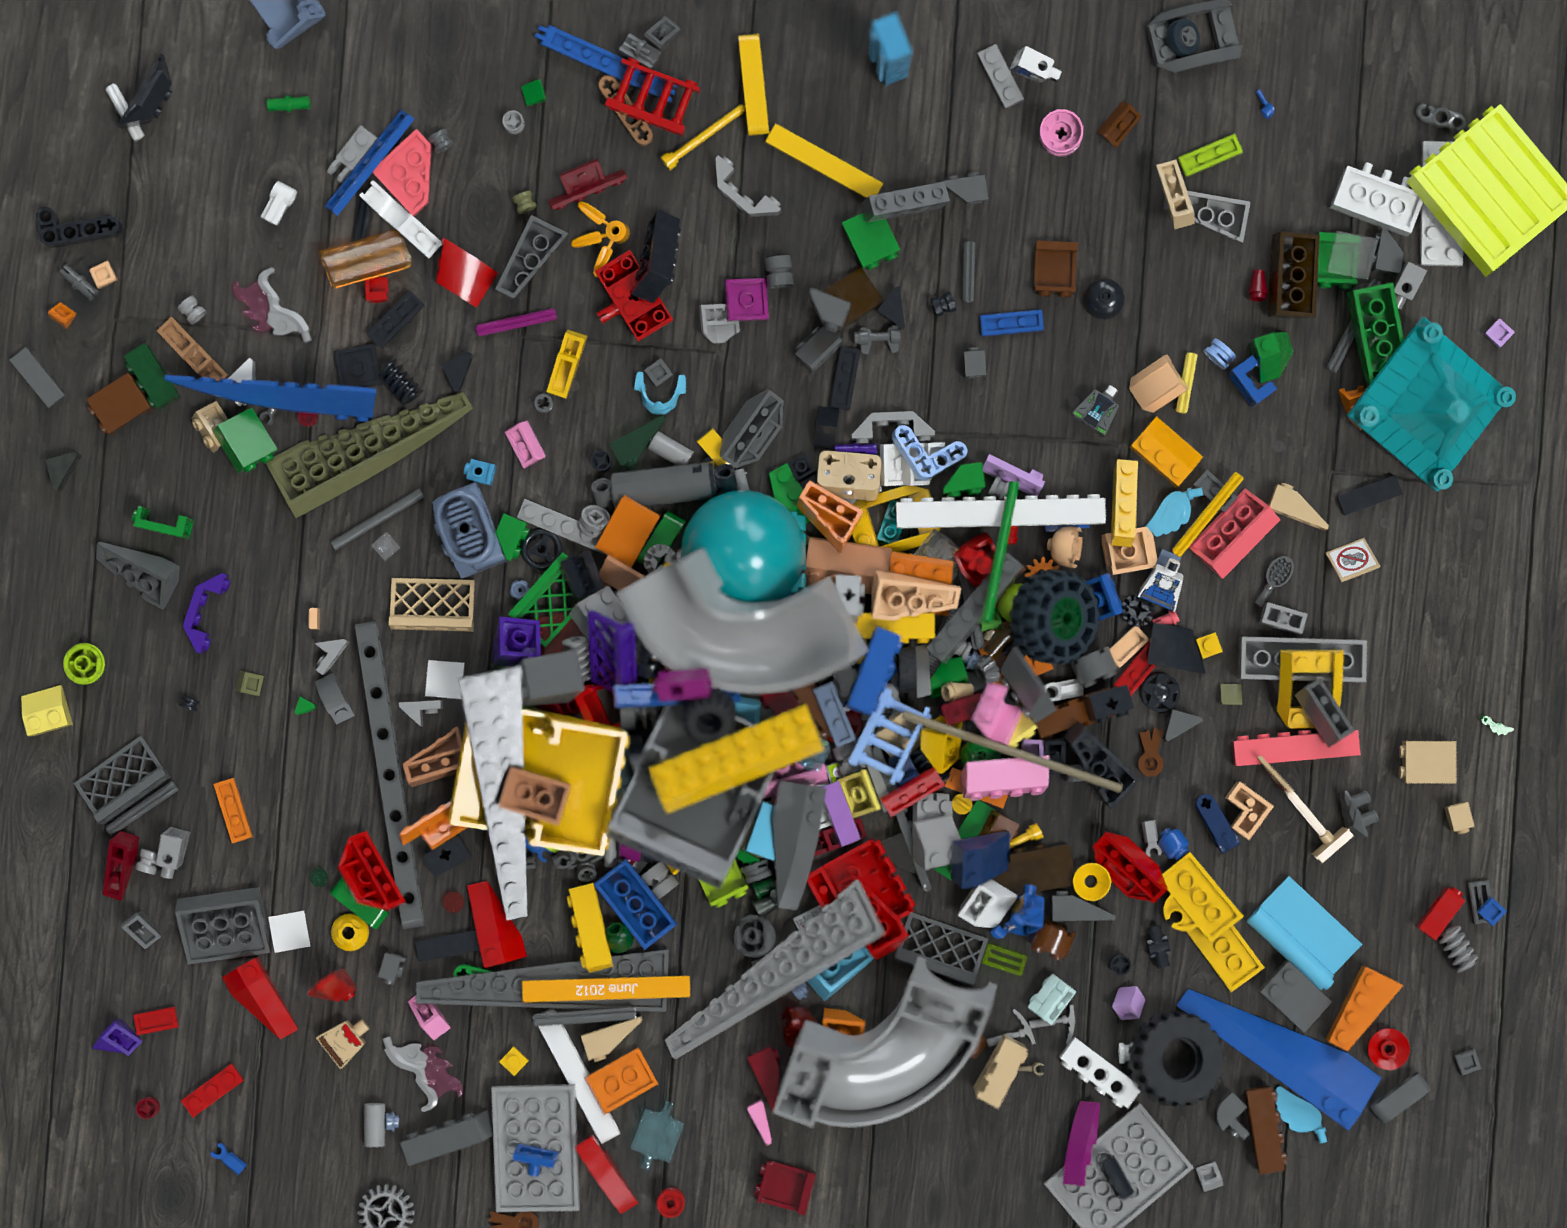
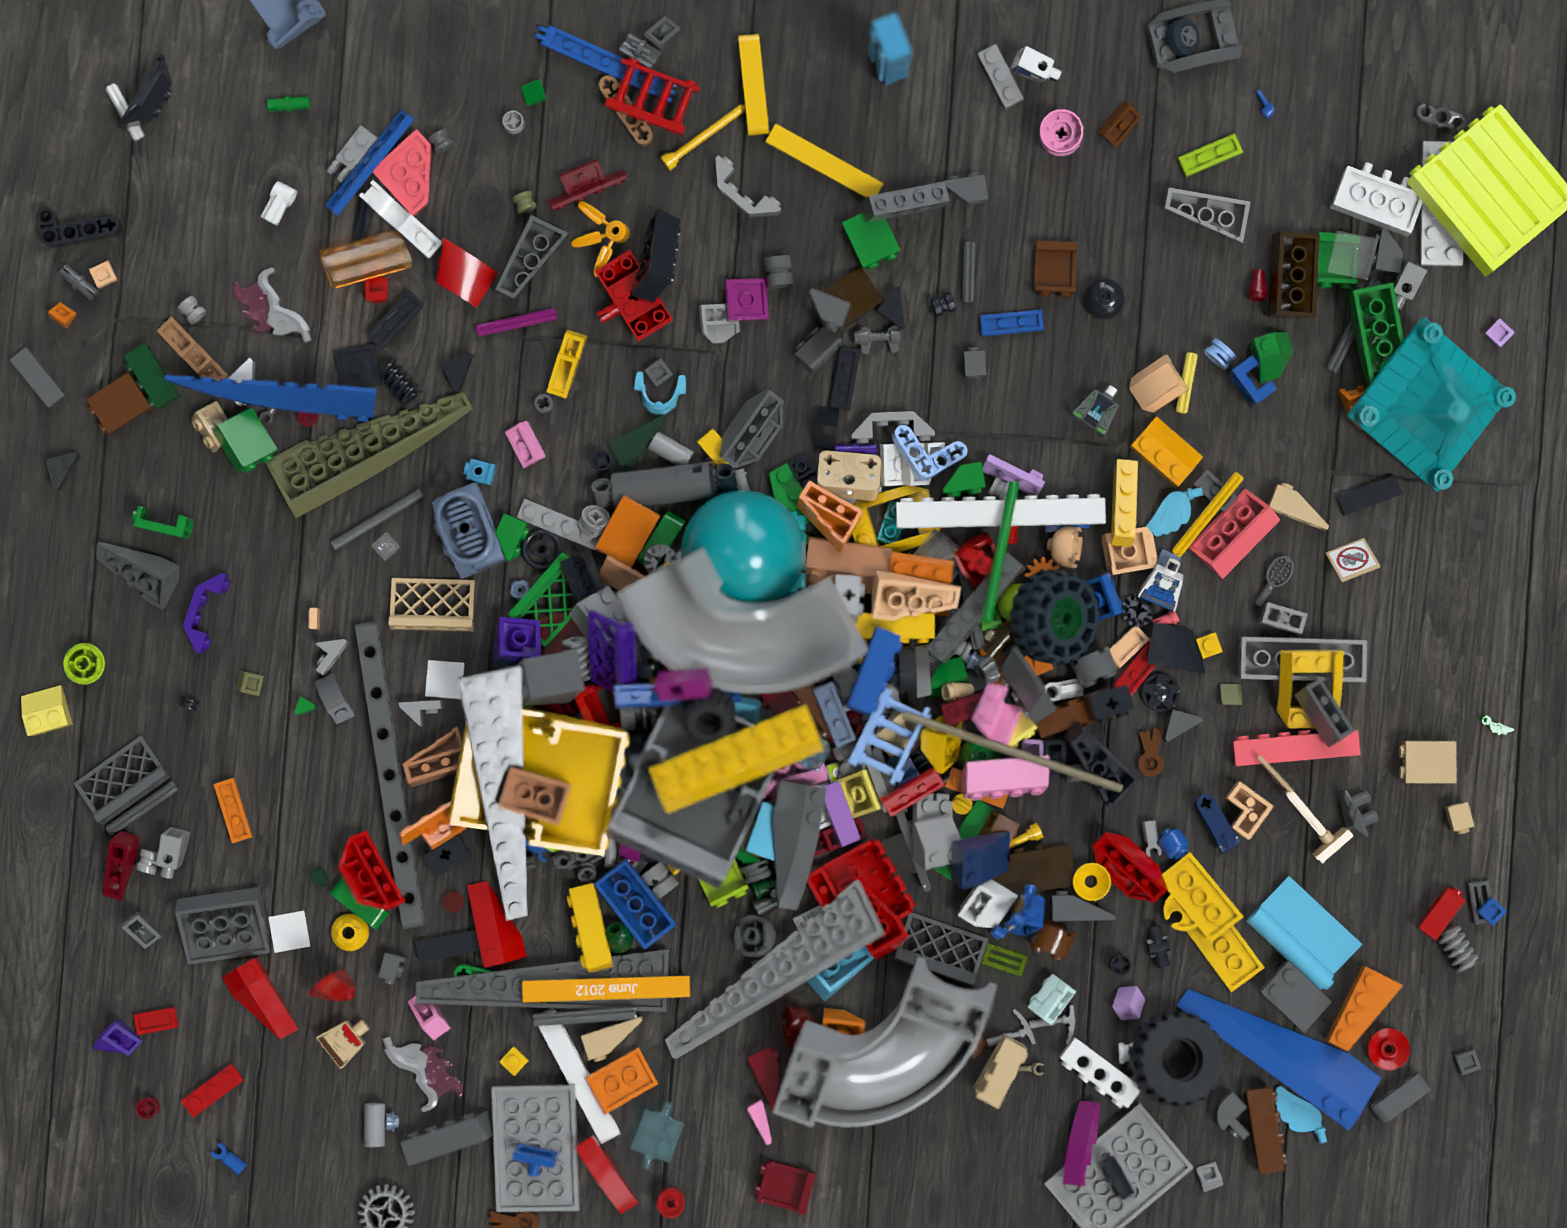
sand blue plate [792,982,809,1000] -> none
tan slope [1156,160,1195,229] -> none

